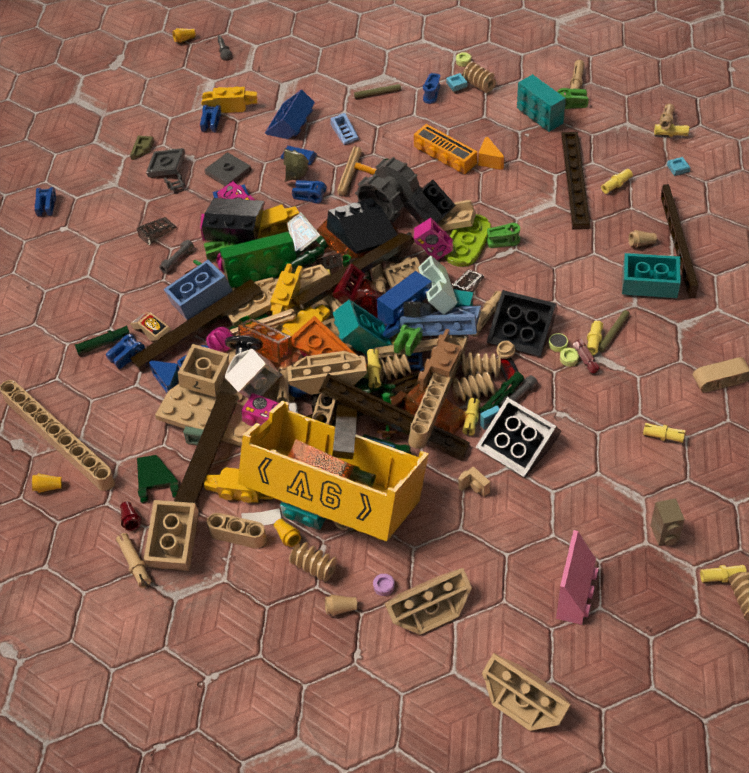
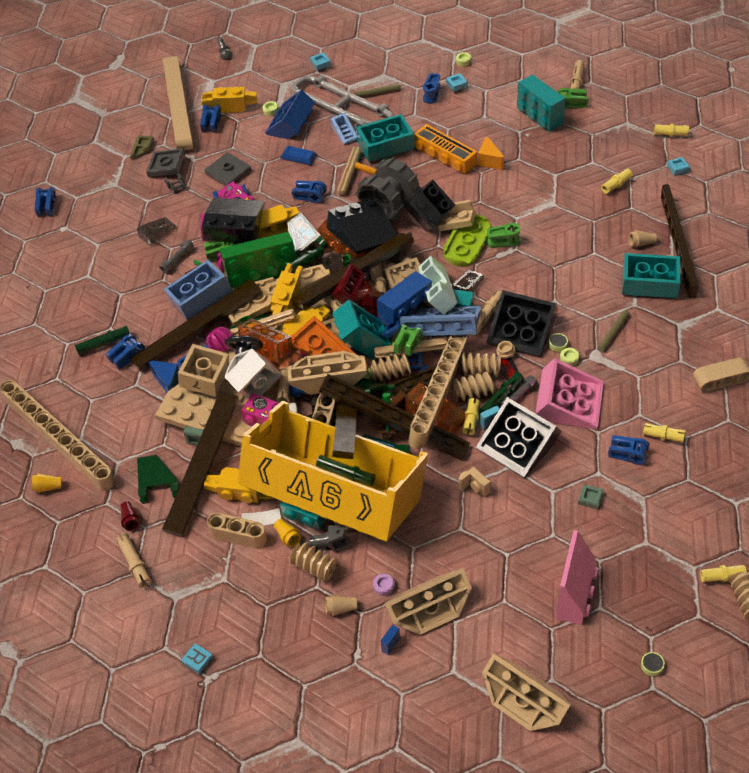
slope [130,312,171,341] -> none
tan brick [144,500,199,571] -> none
yellow cone [172,28,196,43] -> none
olive helmet [284,149,309,182] -> none
clear orange brick [288,440,354,479] -> none
light yellow pin [366,349,381,388] -> none
clear smoke slope [403,302,439,317] -> none
dark pink brick [414,218,453,260] -> none
medium nougat bracket [417,329,462,391] -> none
tan piece [462,62,496,93] -> none
dark brown tile [561,132,590,230] -> none
dark red axle [573,339,600,374] -> none
light yellow pin [587,321,603,355] -> none
dark tan brick [650,498,685,546] -> none
tan pin [660,104,675,130] -> none
none -> tan beam [162,56,194,151]
none -> medium azure tile [181,643,213,674]
none -> yellowish green tile [262,101,279,116]
none -> light grey bar [291,75,394,128]
none -> dark grey piece [309,525,350,552]
none -> medium azure plate [310,52,331,70]
none -> teal brick [356,114,415,162]
none -> blue tile [381,625,400,655]
none -> bright pink slope [535,358,604,429]
none -> sand green tile [578,484,604,510]
none -> blue piece [608,435,650,465]
none -> tile [641,652,664,676]

